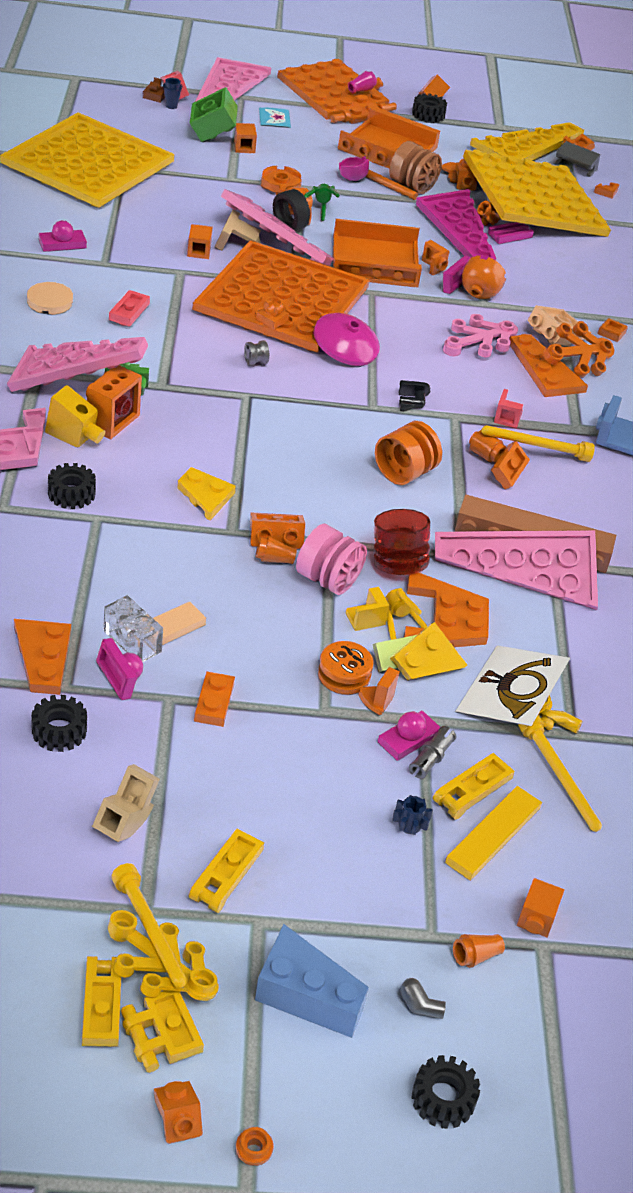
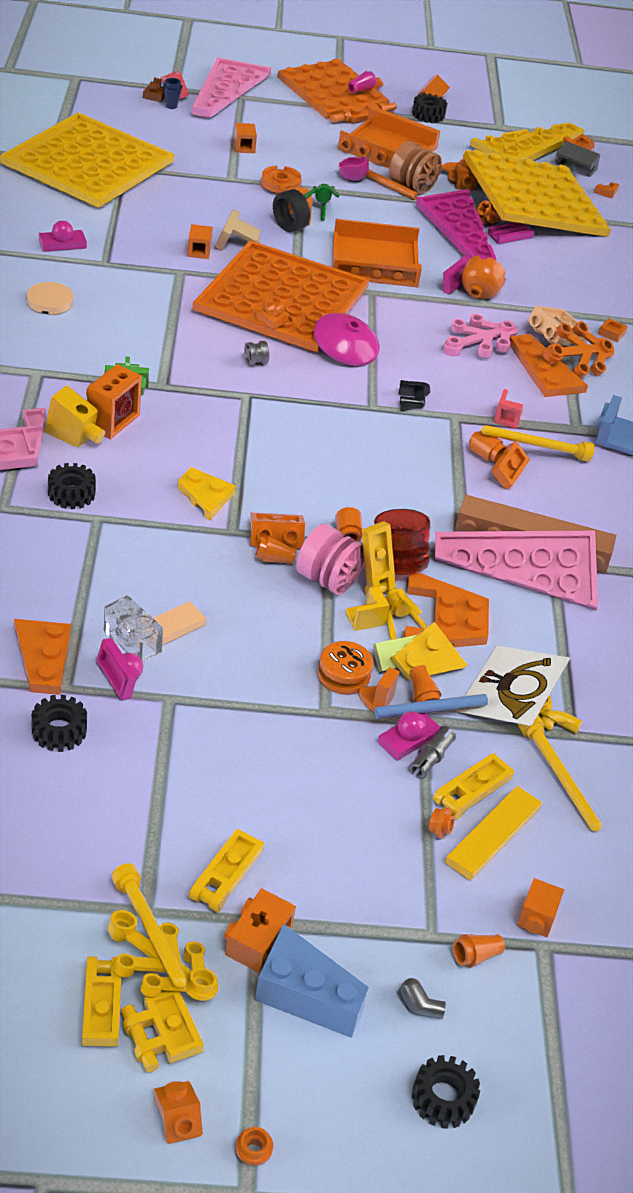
bright pink wing [7,337,148,392] -> none
tan brick [92,764,160,842] -> none
coral plate [109,290,150,327] -> none
bright green brick [190,87,238,142] -> none
orange plate [194,671,235,727] -> none
bright pink wing [221,189,334,266] -> none
medium azure sticker [259,107,291,128] -> none
orange wheel [375,420,443,485] -> none
dark blue gear [392,795,433,835] -> none
orange bracket [422,239,450,275] -> none
none -> orange brick [224,888,296,973]
none -> orange brick [335,507,363,542]
none -> yellow plate [361,521,396,596]
none -> medium blue bar [374,694,488,719]
none -> orange cone [410,665,442,702]
none -> orange plate [429,807,455,839]

